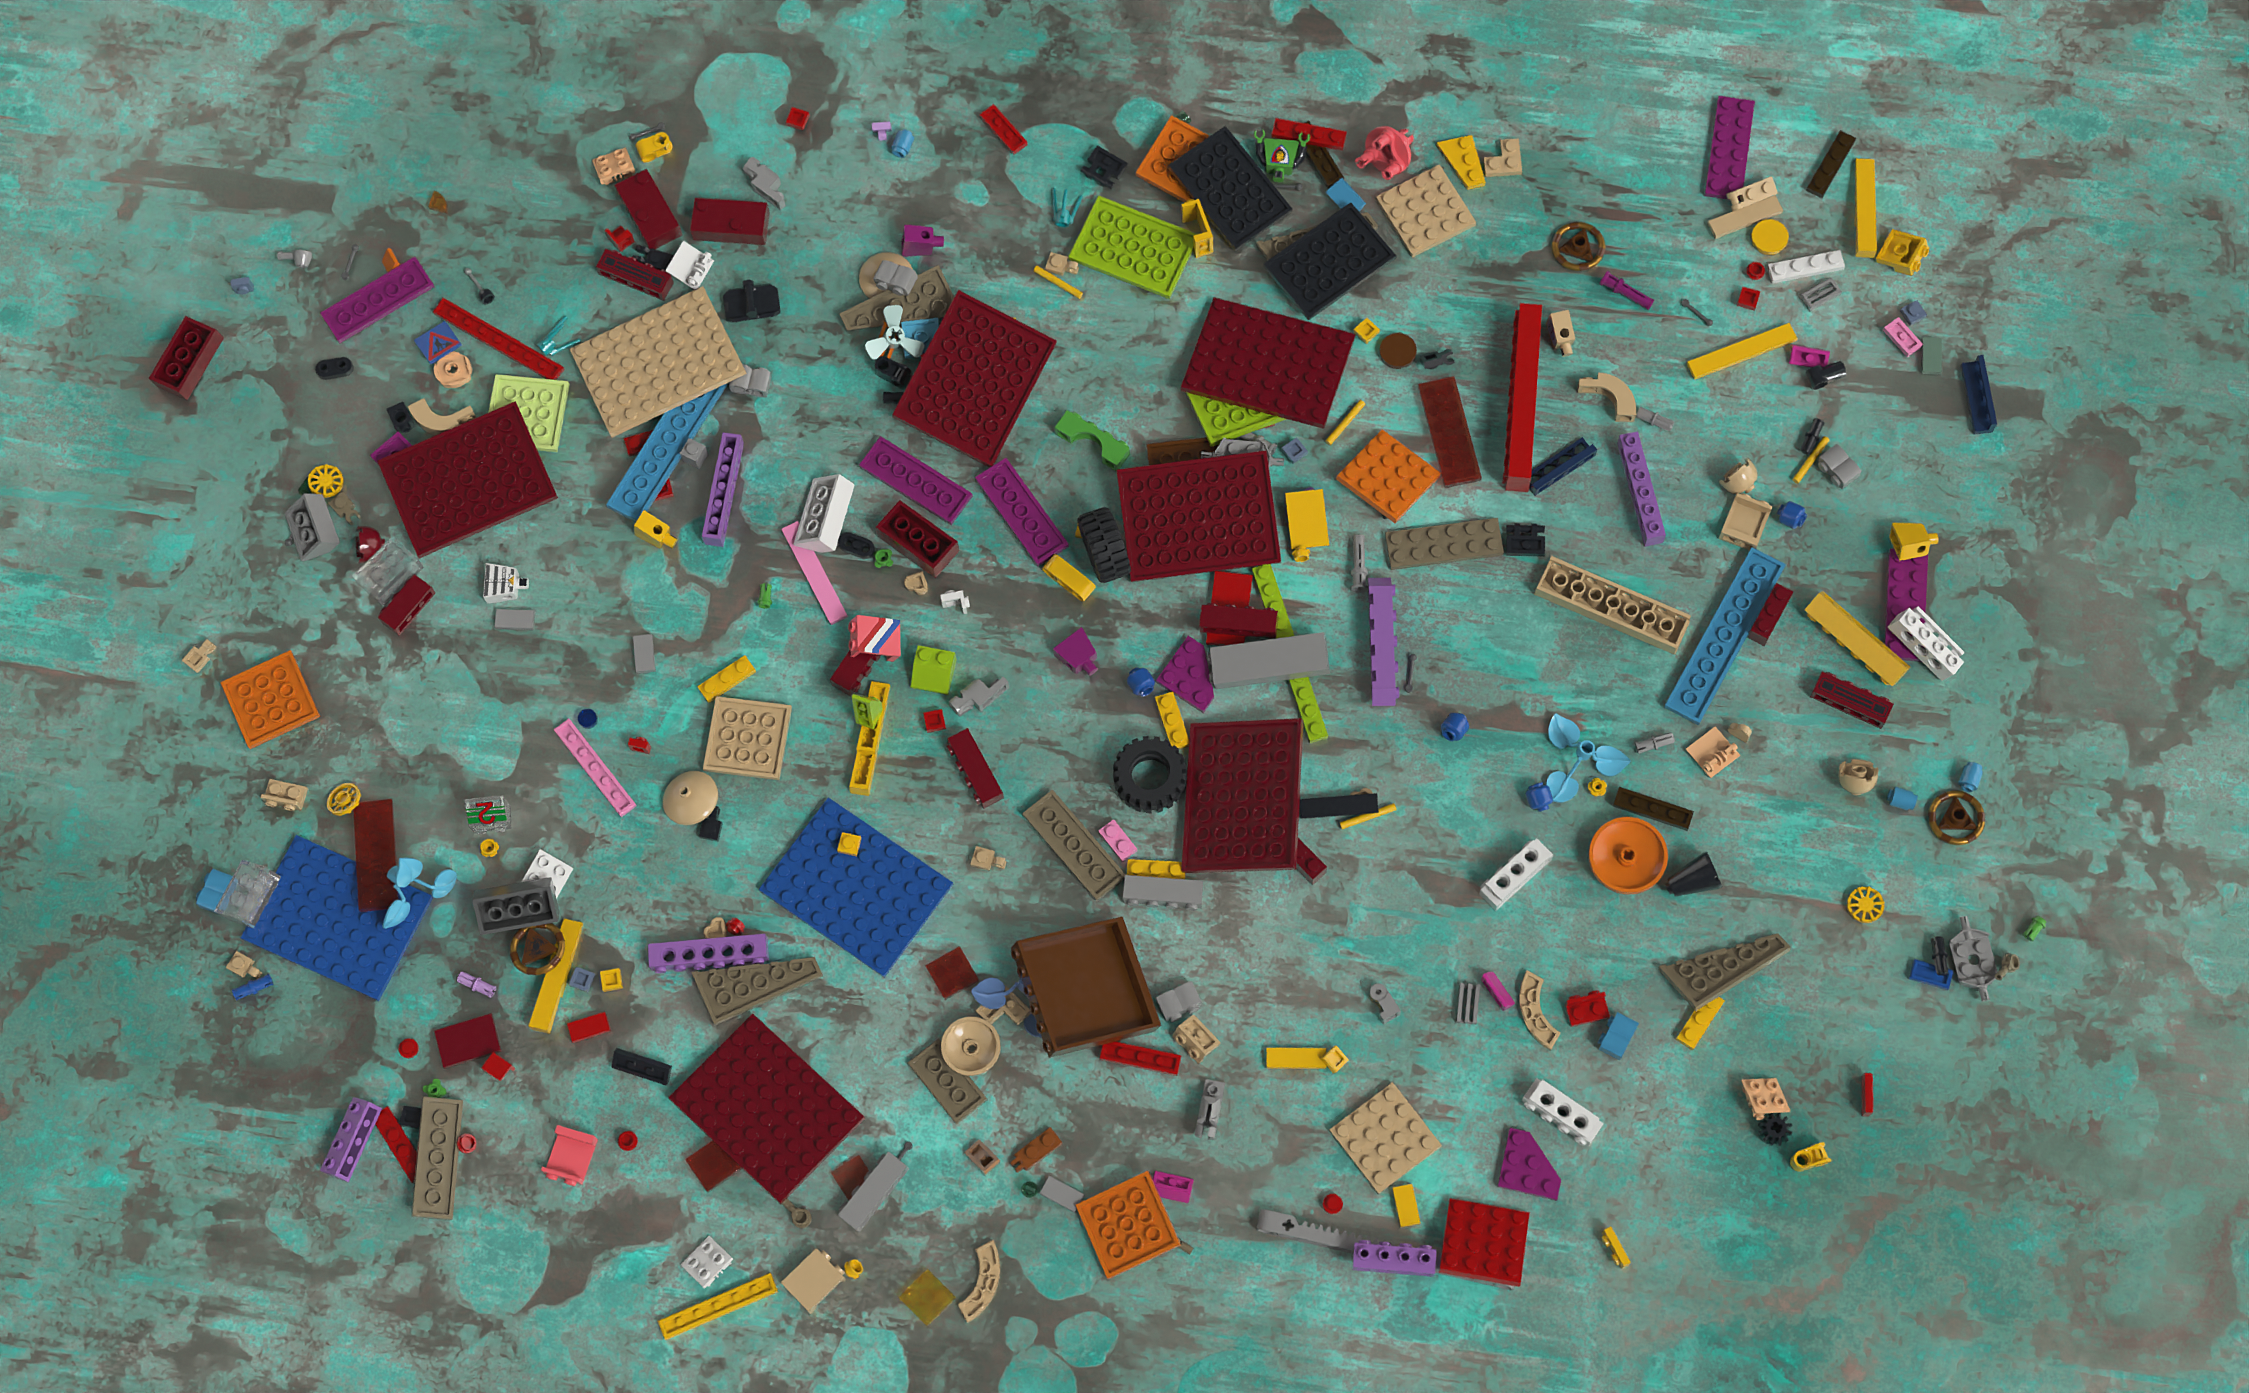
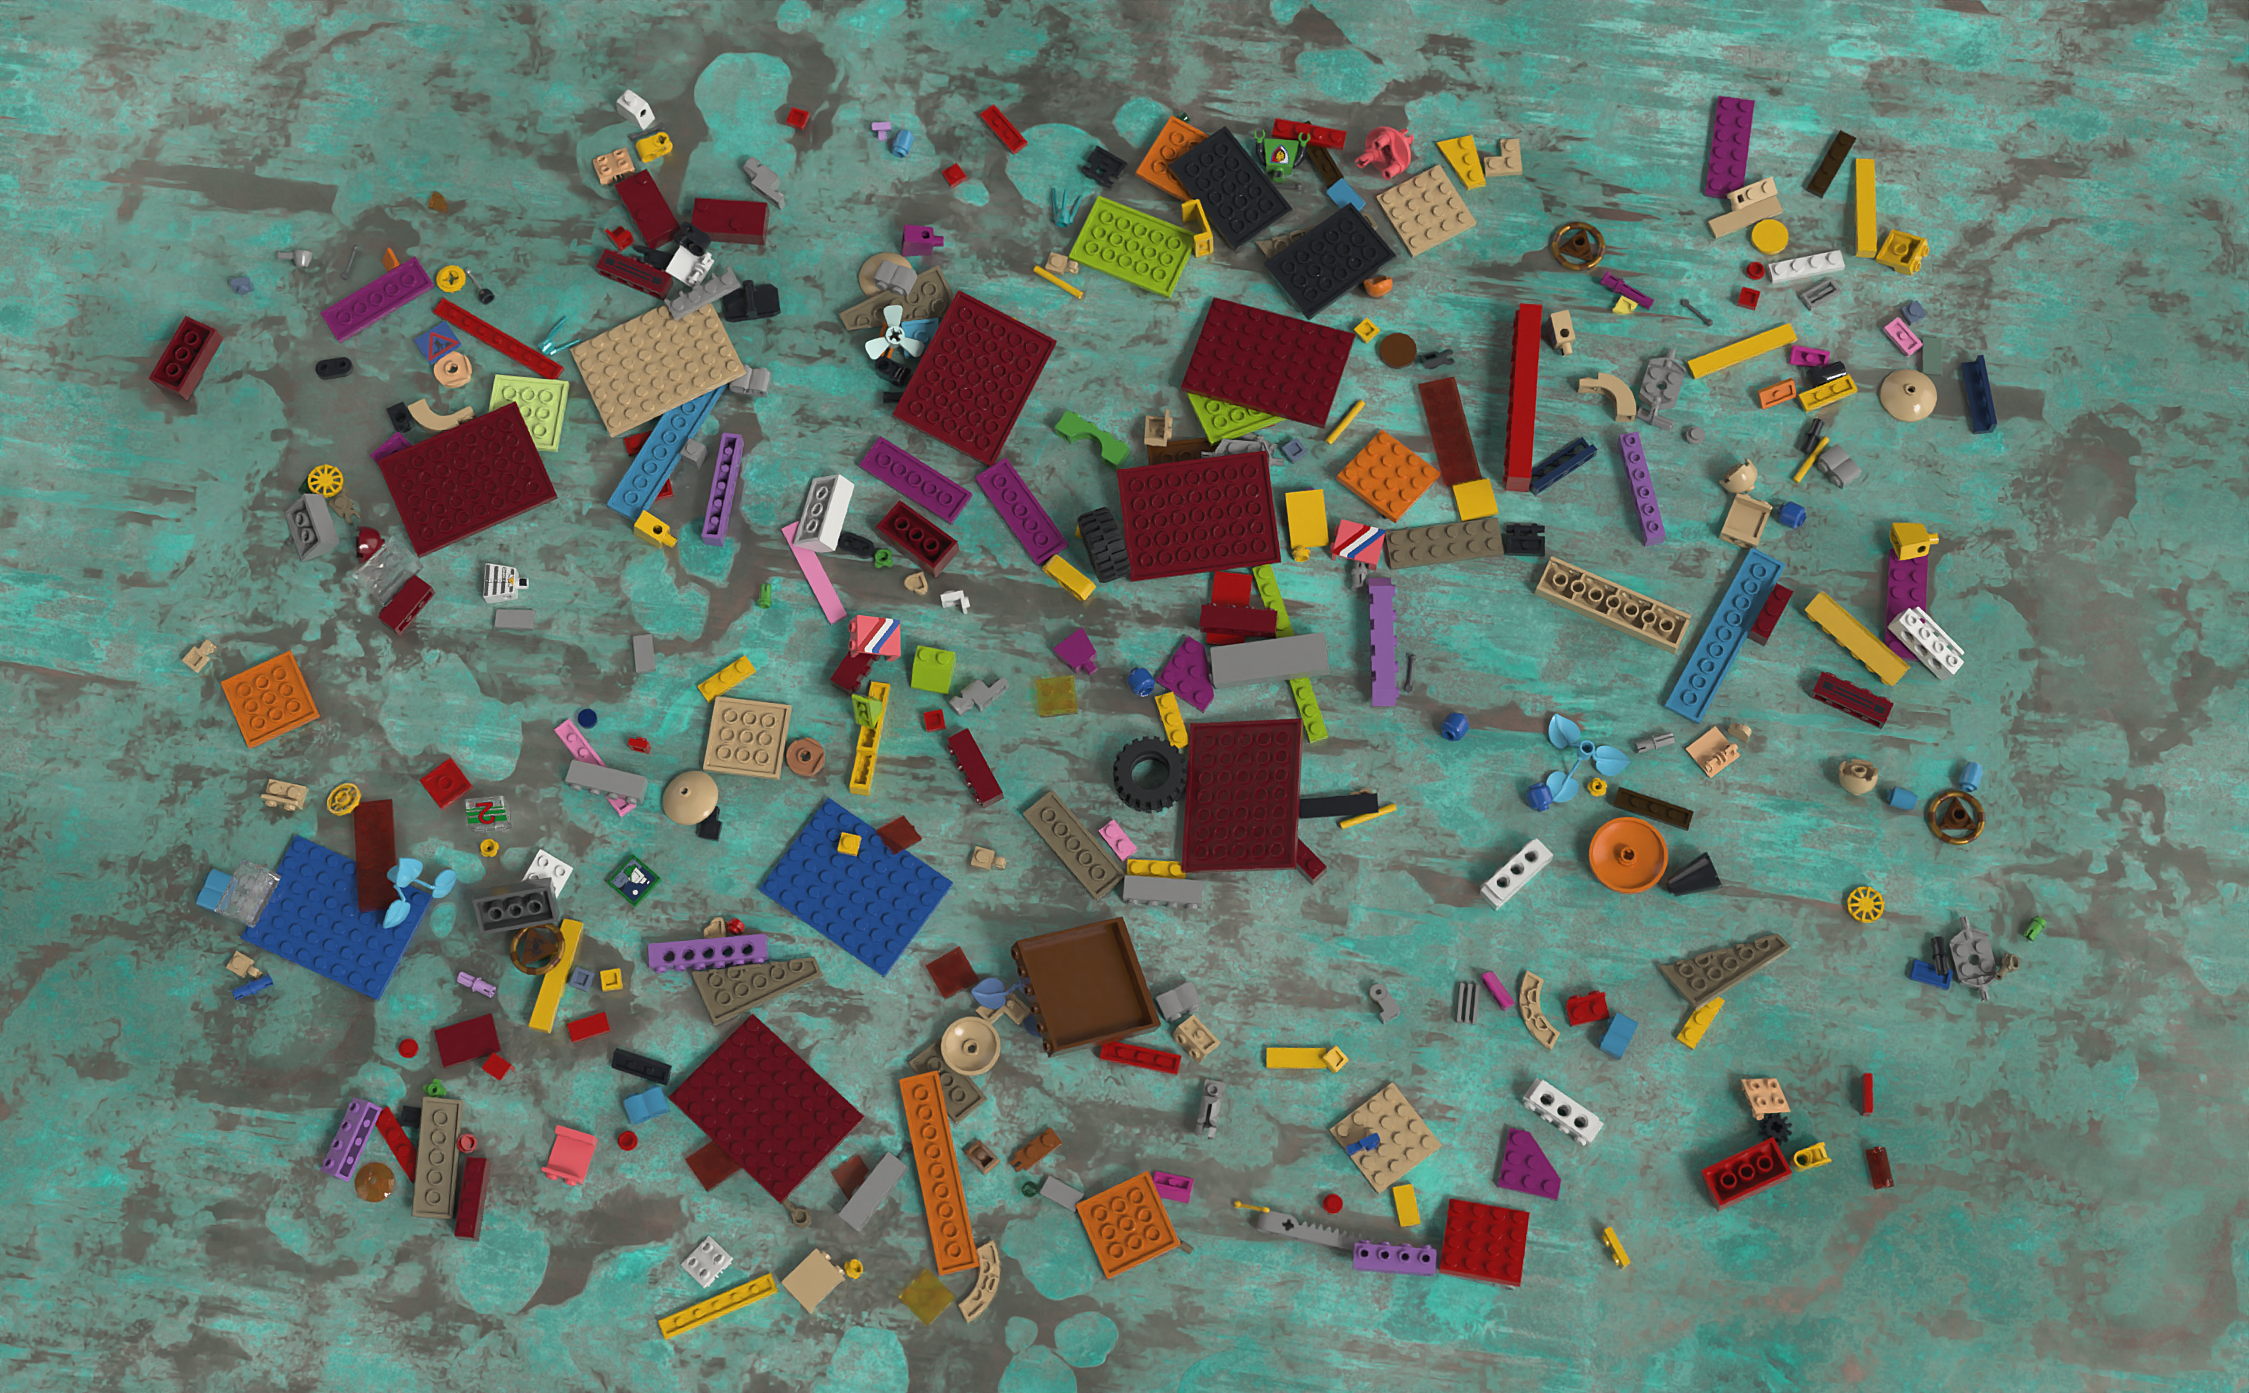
none -> clear orange dish [355,1162,395,1202]
none -> red tile [419,757,474,811]
none -> yellow gear [436,265,466,293]
none -> dark red brick [454,1157,491,1242]
none -> light grey brick [565,759,649,805]
none -> tile [606,854,662,908]
none -> white torso [616,89,655,131]
none -> dark azure brick [623,1085,670,1125]
none -> light grey hinge [664,266,741,321]
none -> black piece [674,222,711,257]
none -> nougat plate [786,738,825,777]
none -> clear red piece [876,815,922,855]
none -> orange plate [899,1070,980,1276]
none -> red plate [942,163,967,188]
none -> clear yellow plate [1036,675,1078,718]
none -> tan bracket [1144,409,1173,446]
none -> yellow hinge [1234,1201,1270,1213]
none -> panel [1329,519,1386,571]
none -> blue plate [1345,1132,1380,1156]
none -> orange hair [1363,276,1393,297]
none -> yellow tile [1452,478,1498,522]
none -> light yellow tile [1612,295,1638,315]
none -> light grey plate [1638,348,1686,419]
none -> light grey plate [1686,426,1705,445]
none -> red slope [1701,1137,1792,1212]
none -> orange plate [1757,378,1797,410]
none -> yellow plate [1797,374,1858,413]
none -> clear red hinge [1865,1146,1894,1190]
none -> tan dish [1880,369,1937,422]

